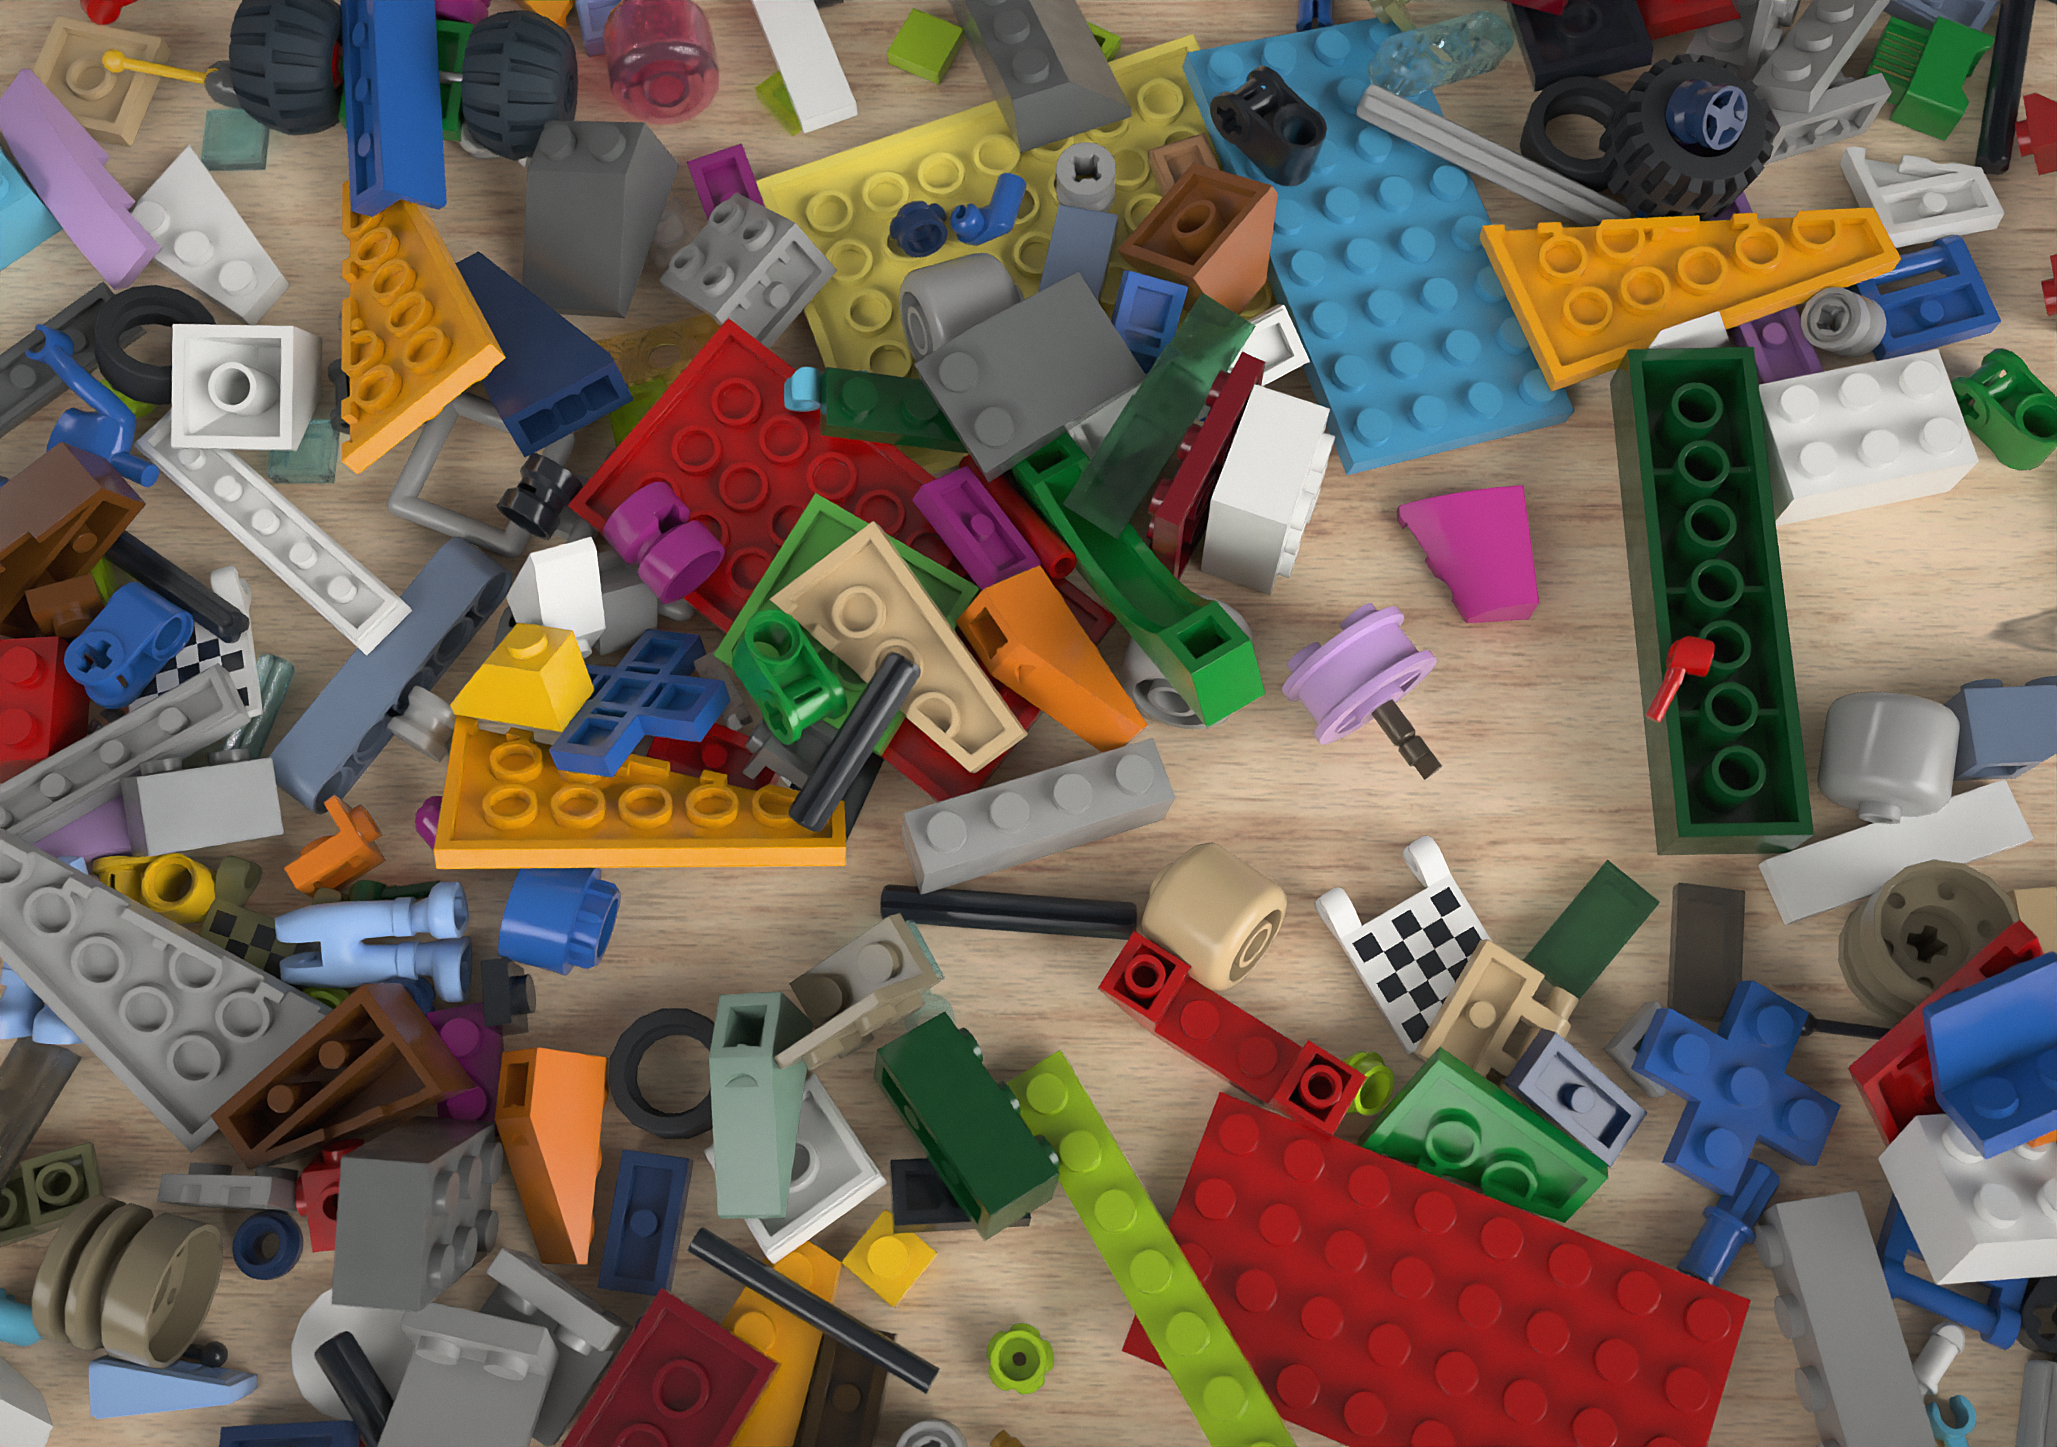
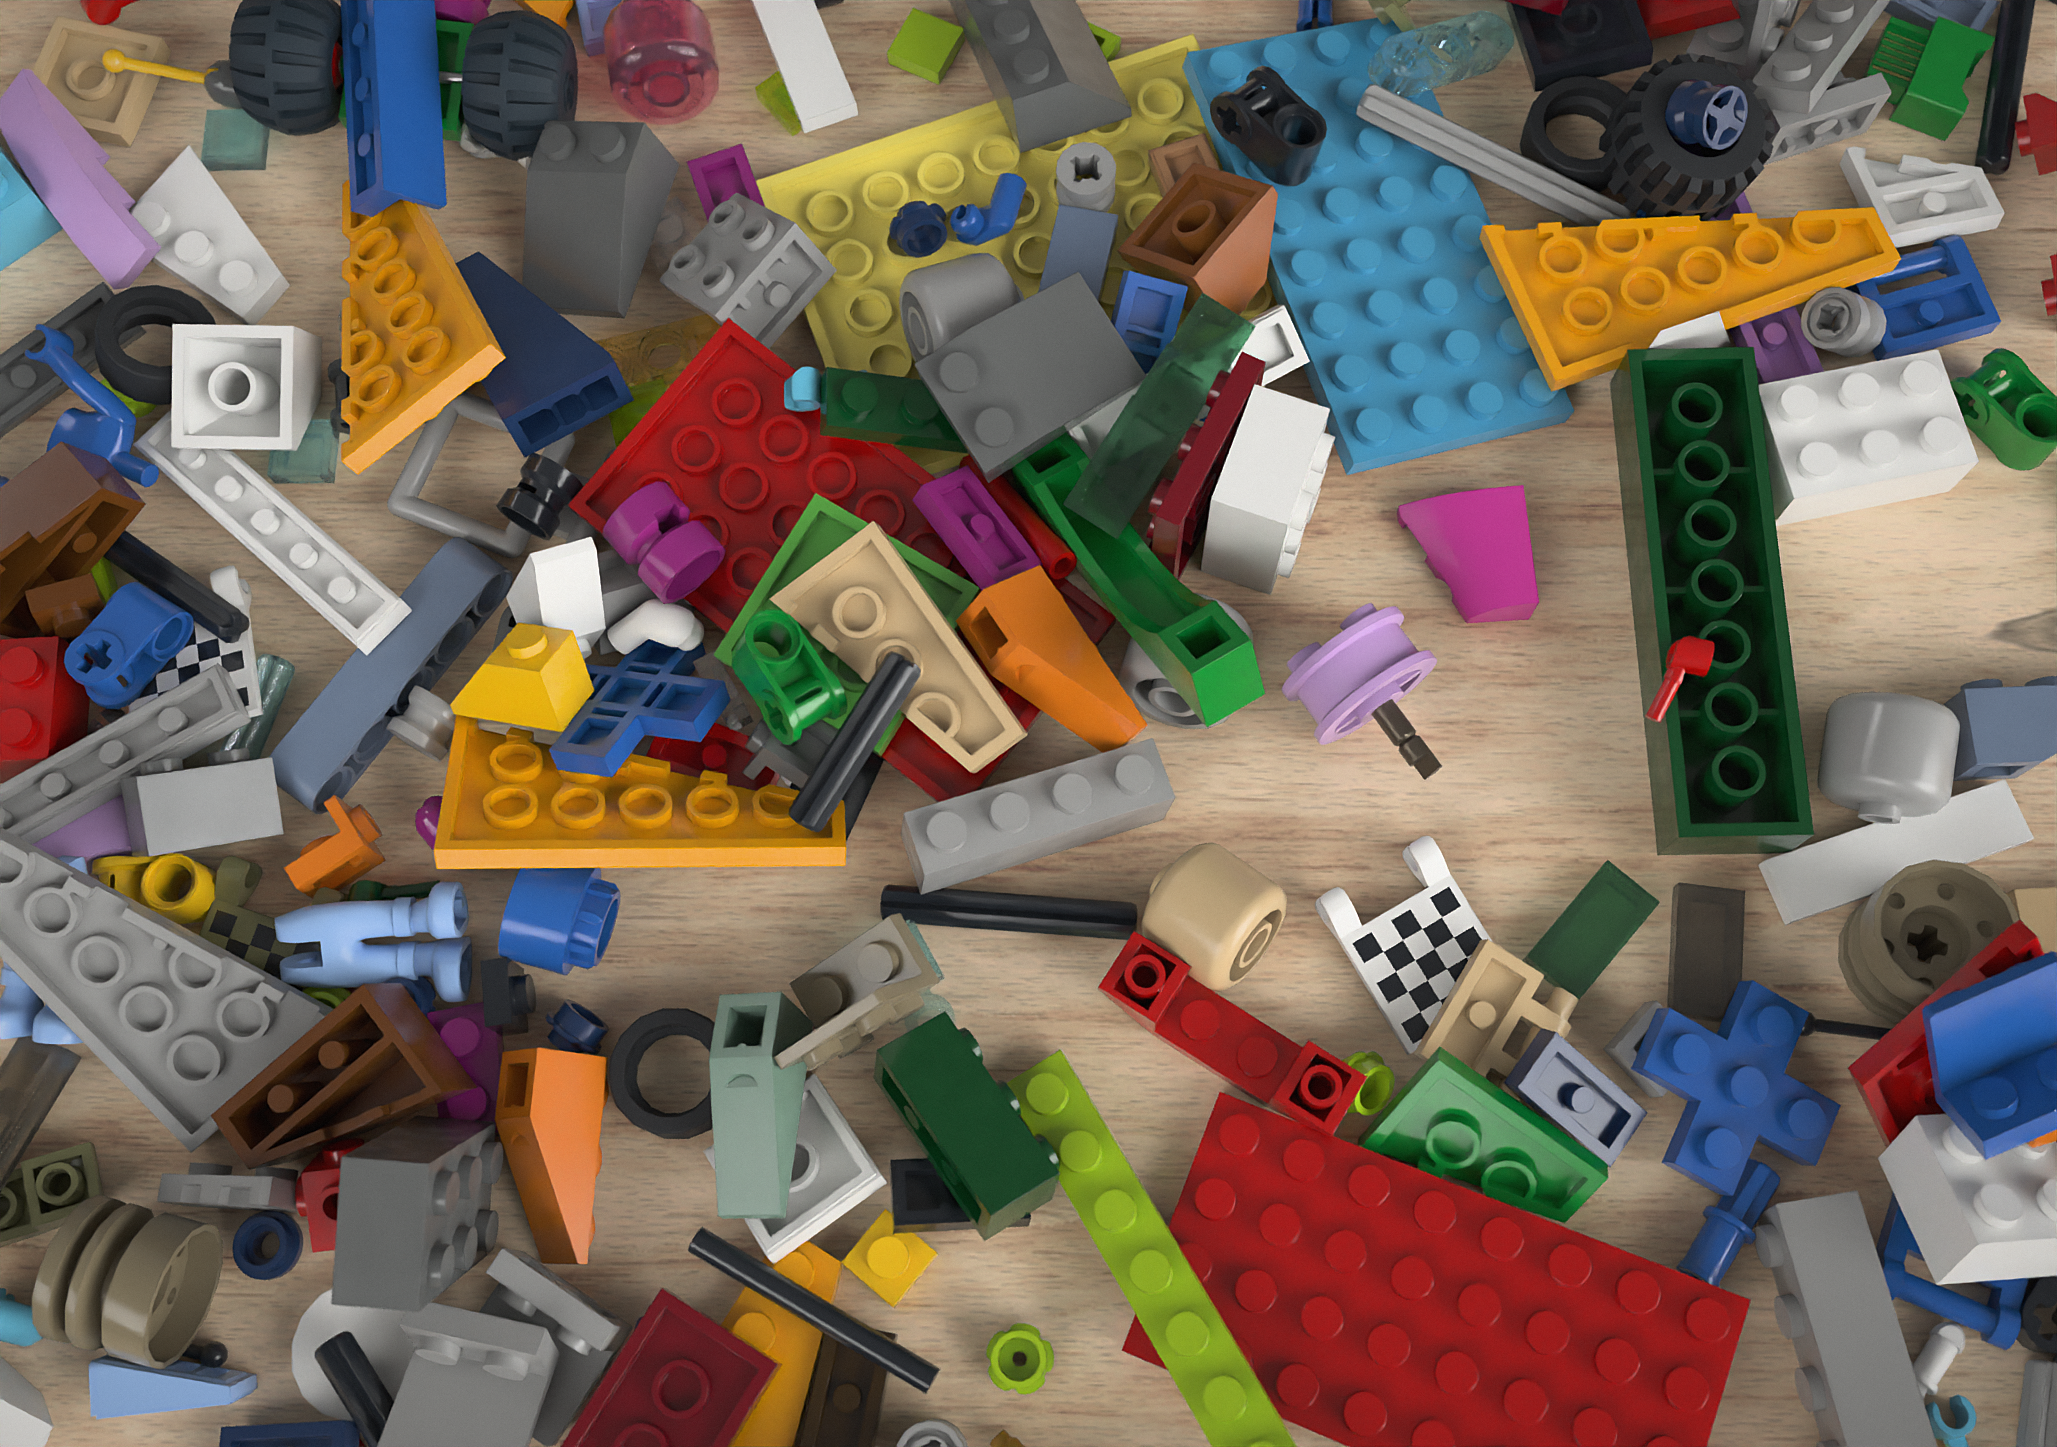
dark blue plate [597,1150,694,1296] -> none
none -> dark blue plate [546,999,609,1055]
none -> white arm [607,598,704,654]

